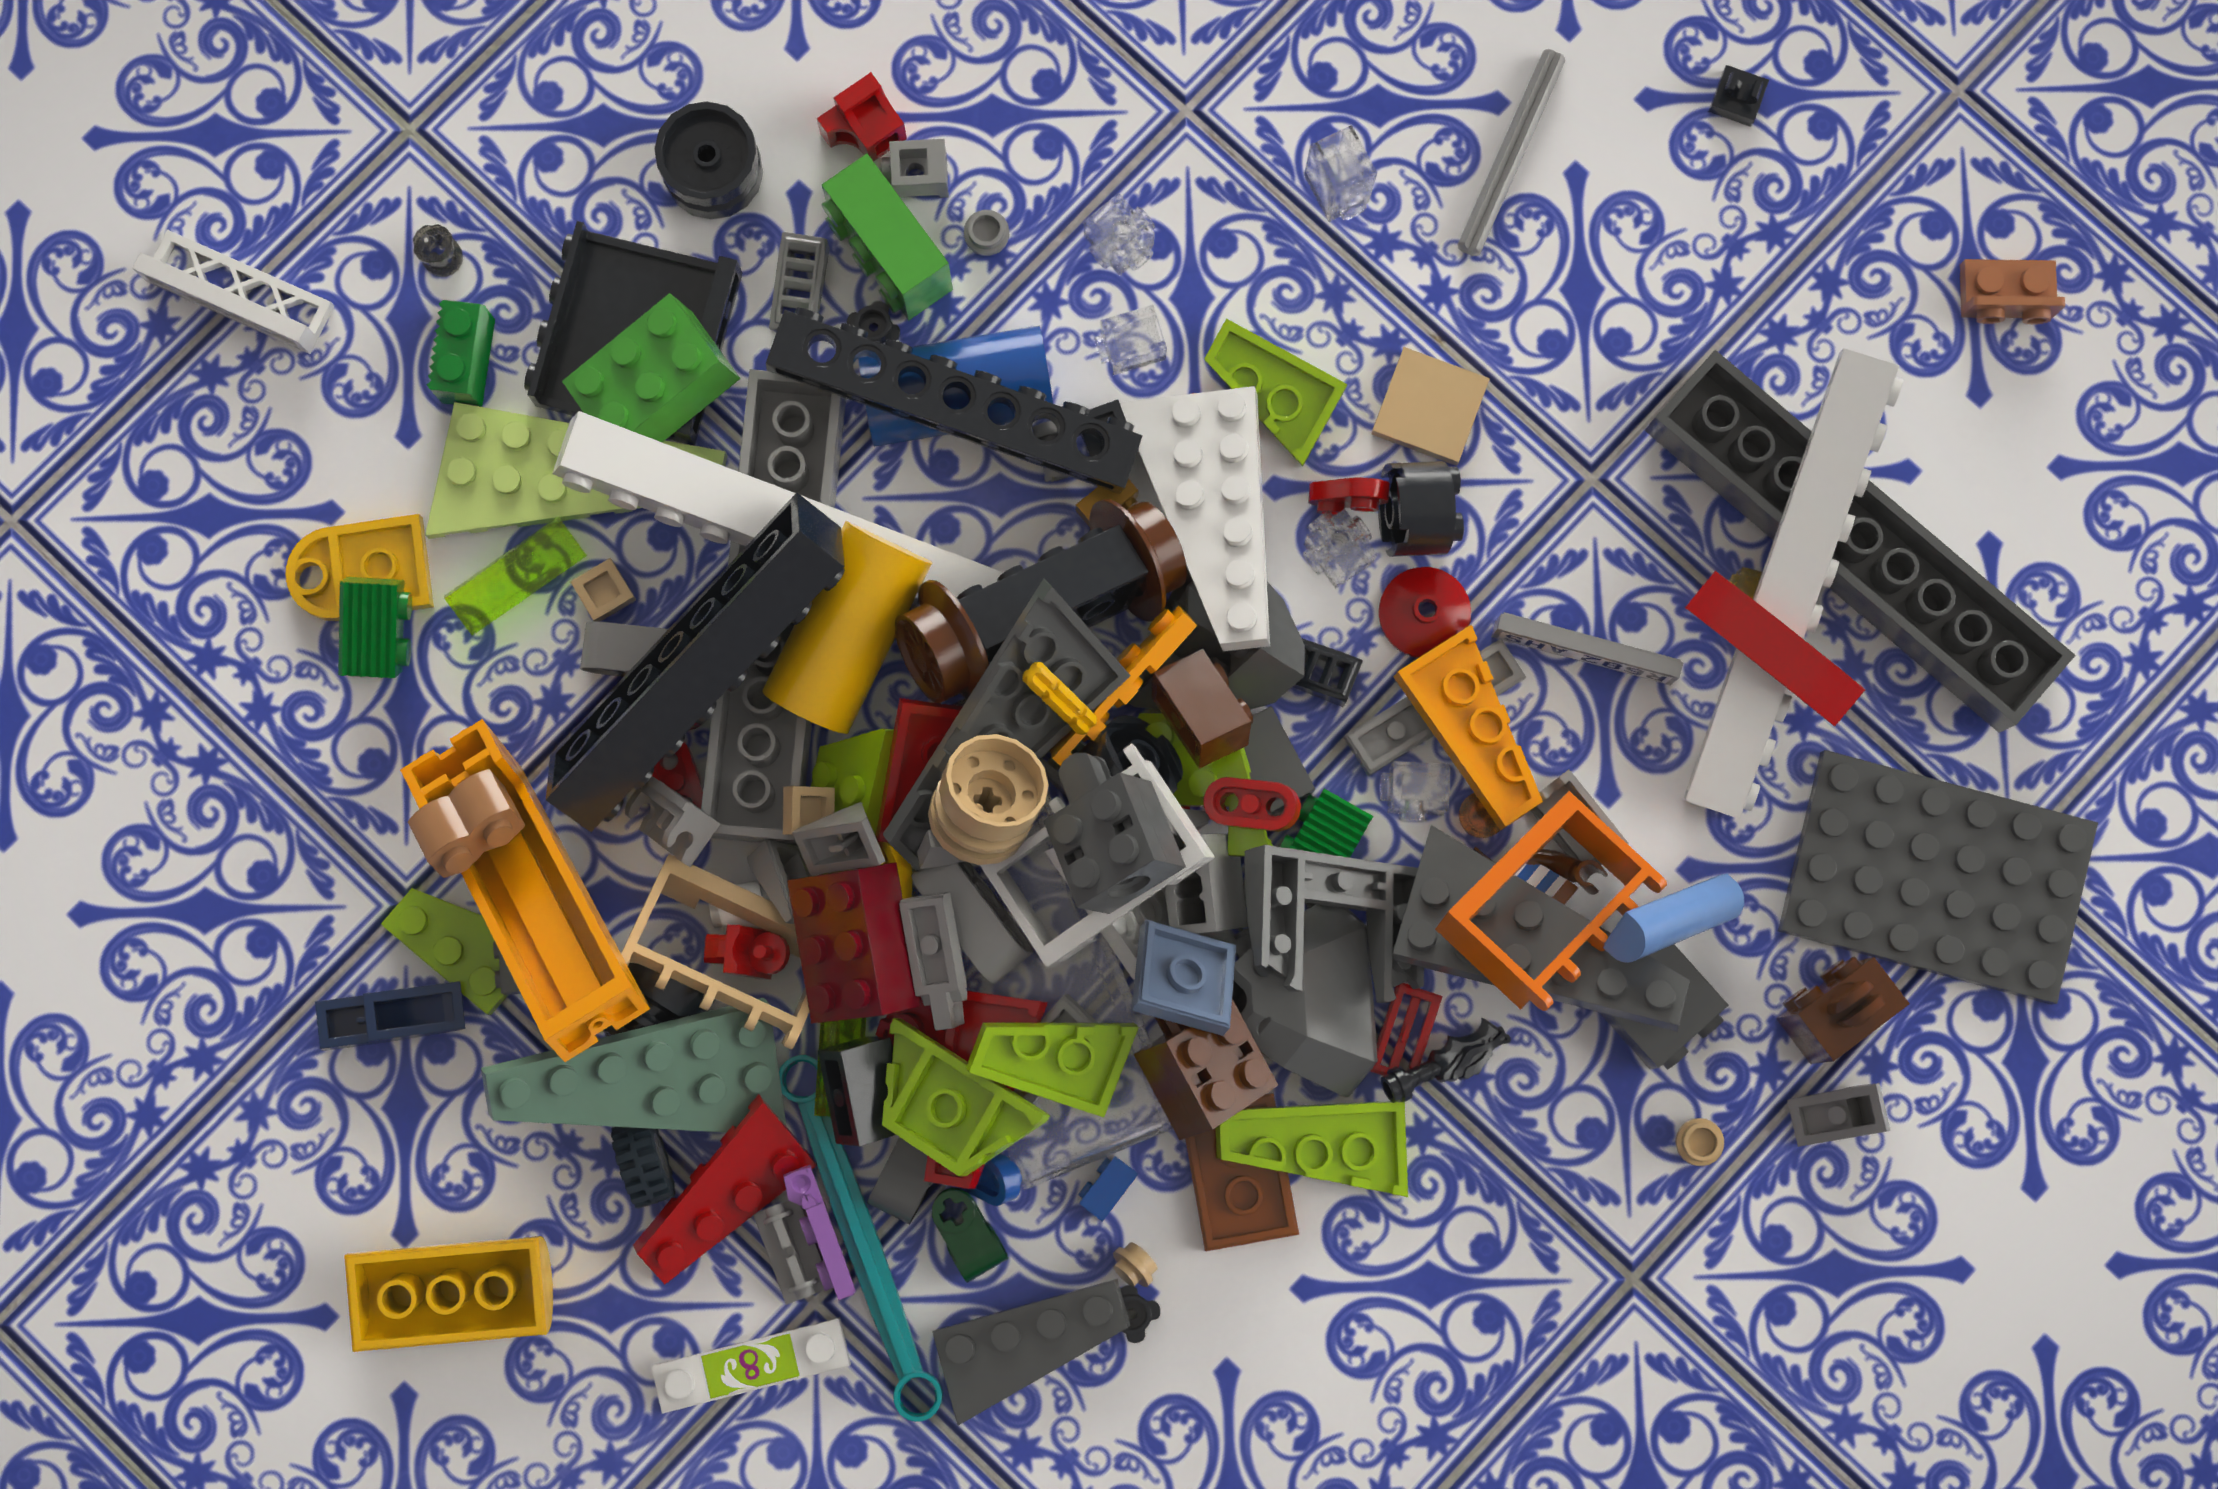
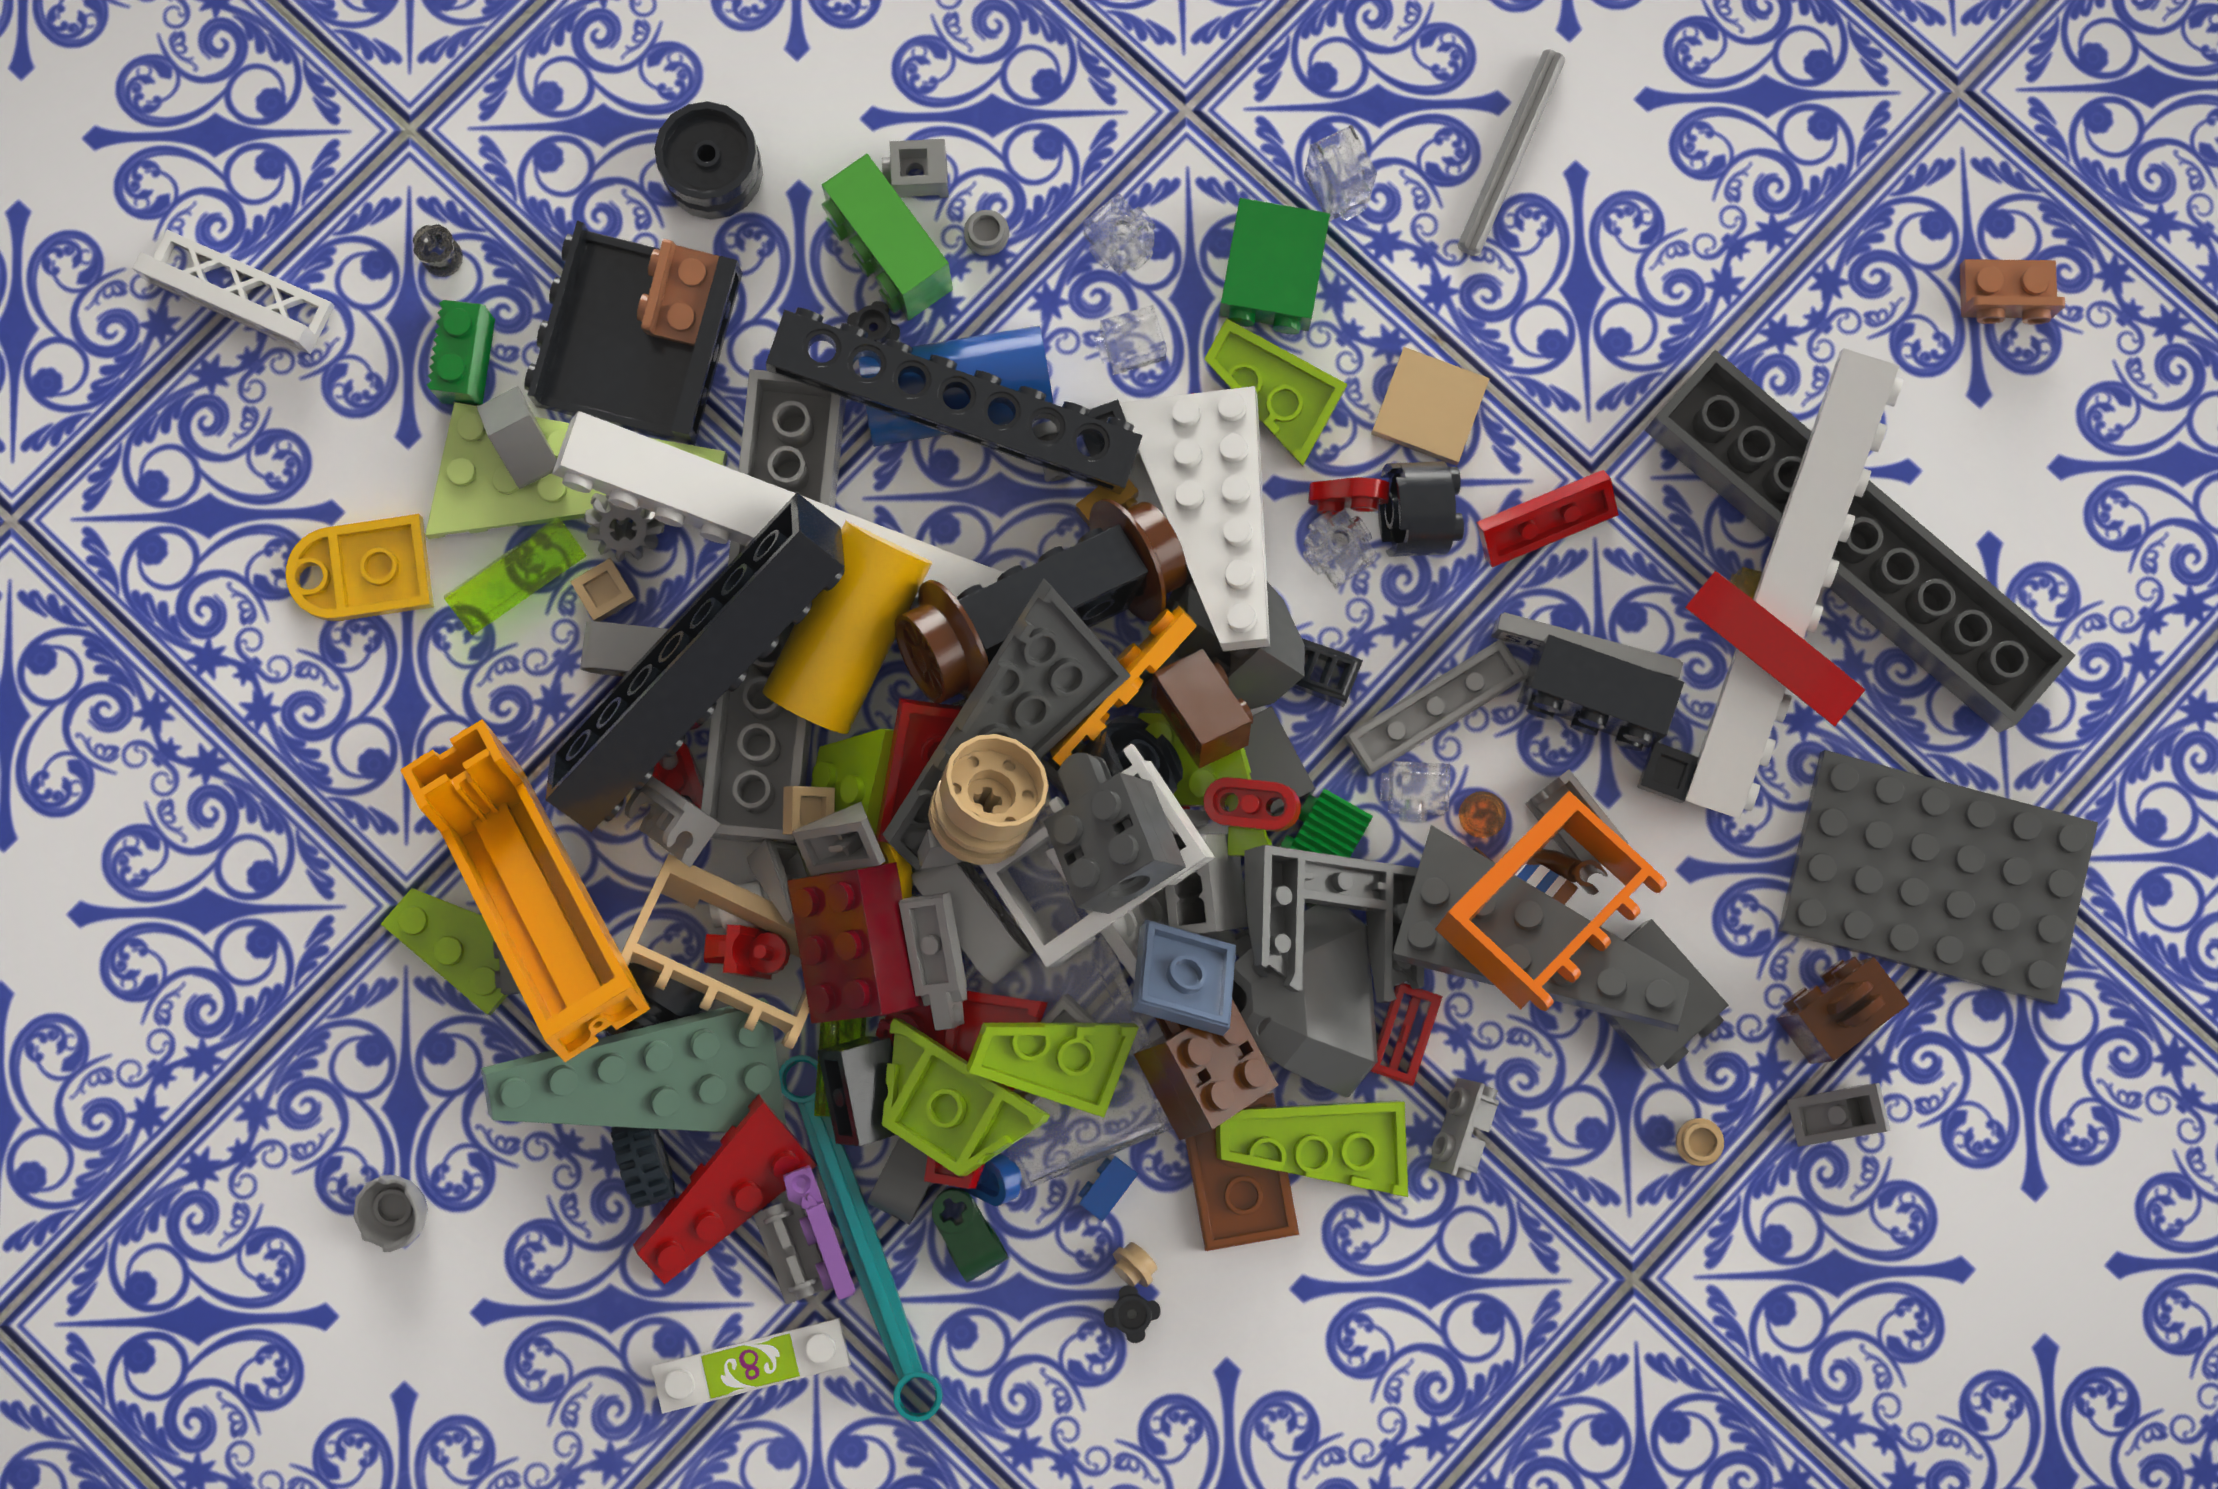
dark blue slope [315,981,466,1051] -> none
green brick [338,577,412,679] -> none
yellow brick [344,1236,553,1352] -> none
medium nougat brick [408,769,525,878] -> none
bright green brick [562,293,741,442] -> none
light grey slope [769,232,830,330] -> none
red brick [816,72,907,162] -> none
dark grey wing [932,1279,1131,1426] -> none
yellow axle [1022,662,1097,735] -> none
red dish [1379,567,1471,658] -> none
black piece [1381,1018,1511,1103] -> none
light orange wing [1393,624,1543,830] -> none
medium blue brick [1603,873,1744,963] -> none
black tile [1708,65,1769,127] -> none
none -> light grey hair [353,1175,428,1252]
none -> light grey slope [477,386,557,489]
none -> light grey gear [584,493,665,562]
none -> nougat bracket [637,239,719,346]
none -> green brick [1219,198,1330,334]
none -> light grey hinge [1429,1078,1499,1181]
none -> red plate [1476,470,1619,568]
none -> black brick [1517,634,1685,751]
none -> black plate [1637,742,1699,803]

